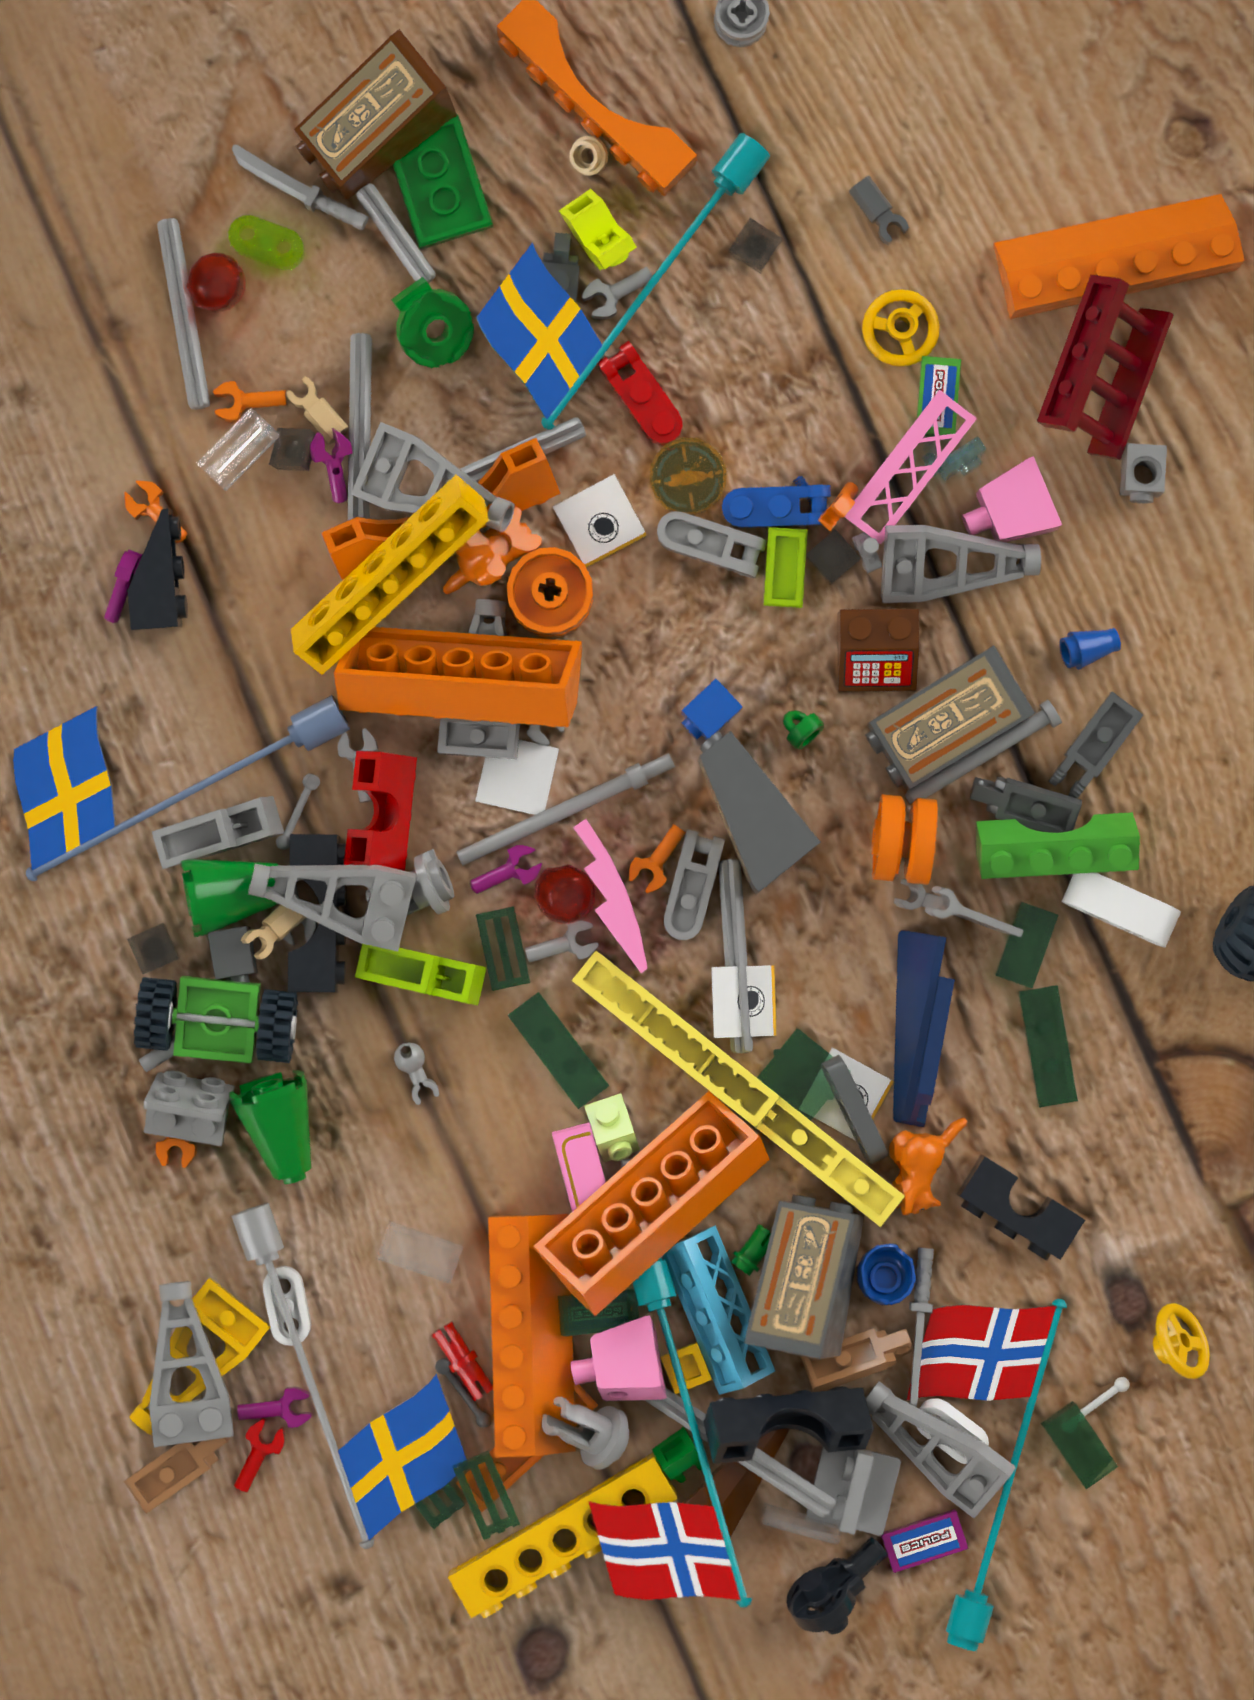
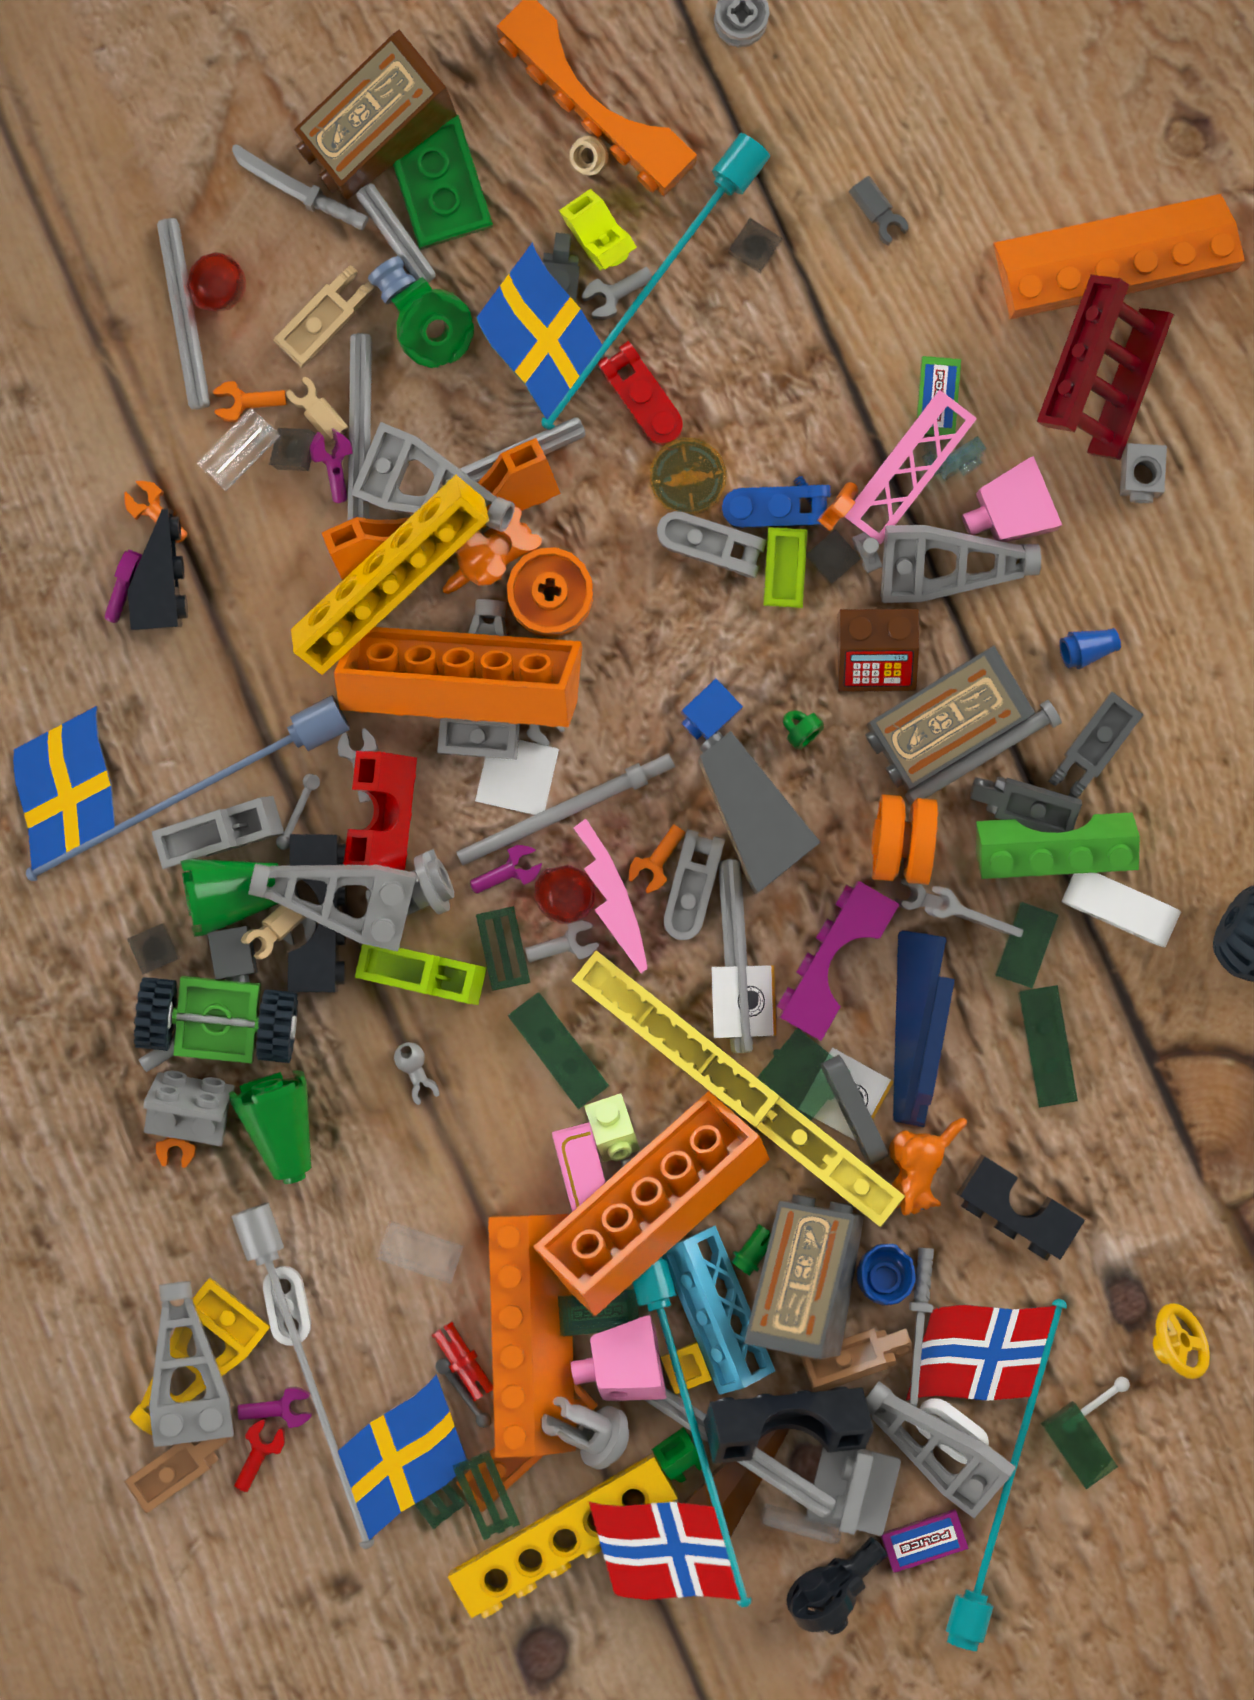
clear neon green plate [228,215,305,270] -> none
white sticker [553,474,647,568] -> none
yellow piece [862,289,940,366] -> none
none -> tan hinge [273,265,375,369]
none -> sand blue wheel [368,256,416,304]
none -> magenta arch [776,881,900,1041]

